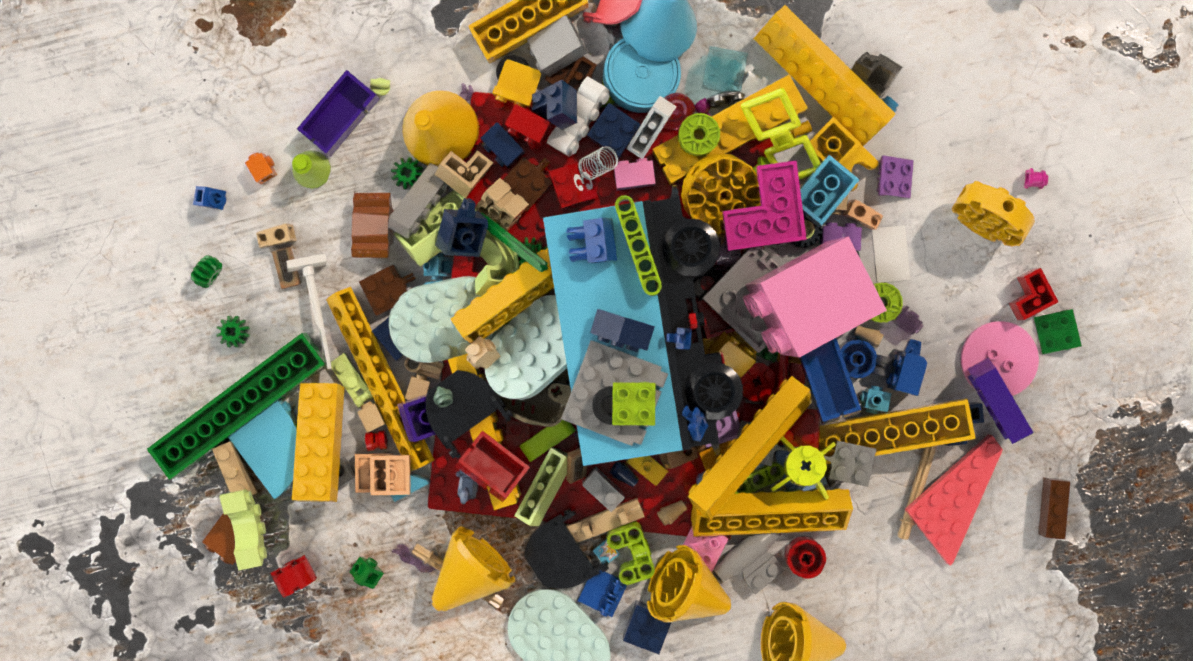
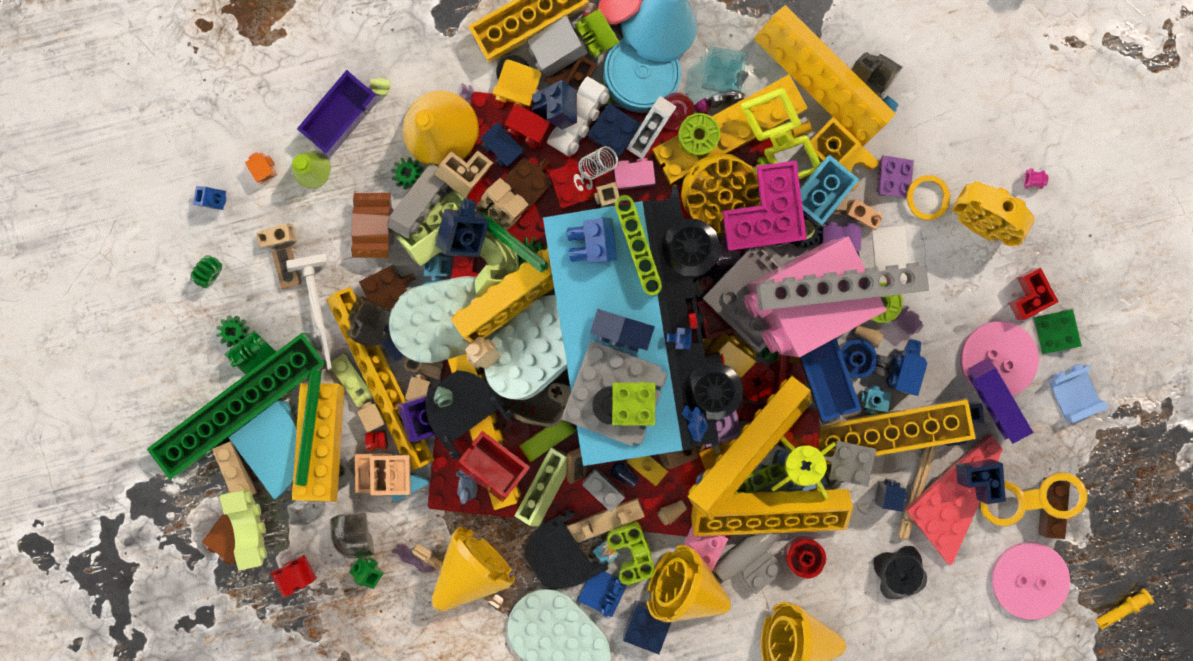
none -> green hinge [224,330,277,375]
none -> green axle [295,369,322,486]
none -> clear smoke brick [330,512,374,558]
none -> clear smoke brick [347,295,391,346]
none -> lime hinge [574,9,620,58]
none -> tan brick [594,182,619,208]
none -> light grey brick [756,262,929,310]
none -> black brick [873,546,927,599]
none -> dark blue brick [875,479,908,512]
none -> yellow piece [907,175,951,220]
none -> dark blue brick [956,459,1006,504]
none -> yellow bar [979,472,1087,527]
none -> bright pink plate [992,542,1070,620]
none -> light blue panel [1048,363,1108,423]
none -> yellow pin [1095,588,1154,630]

